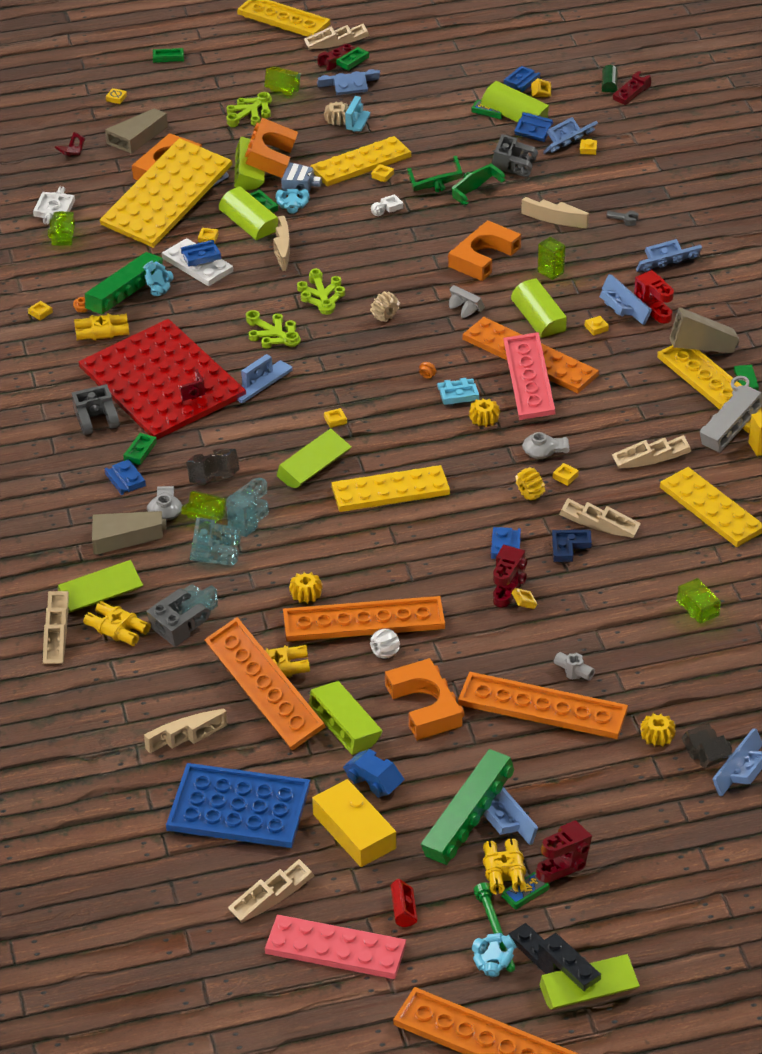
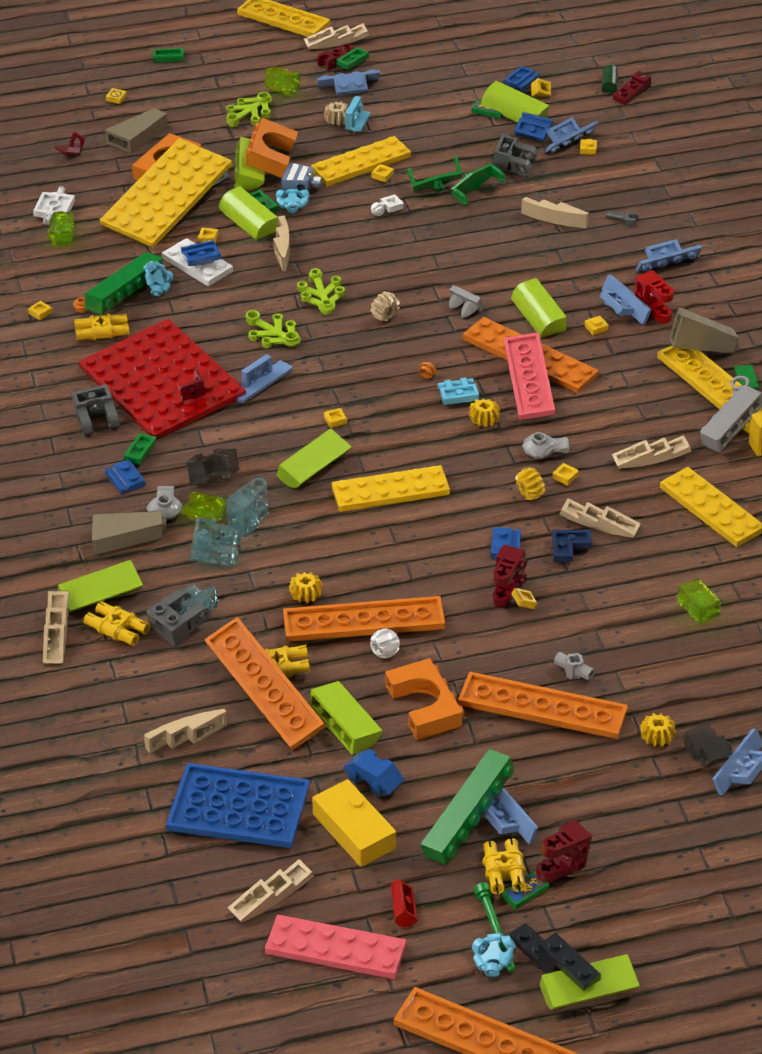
orange arch [448,220,521,281] -> none
clear neon green brick [537,237,565,280] -> none

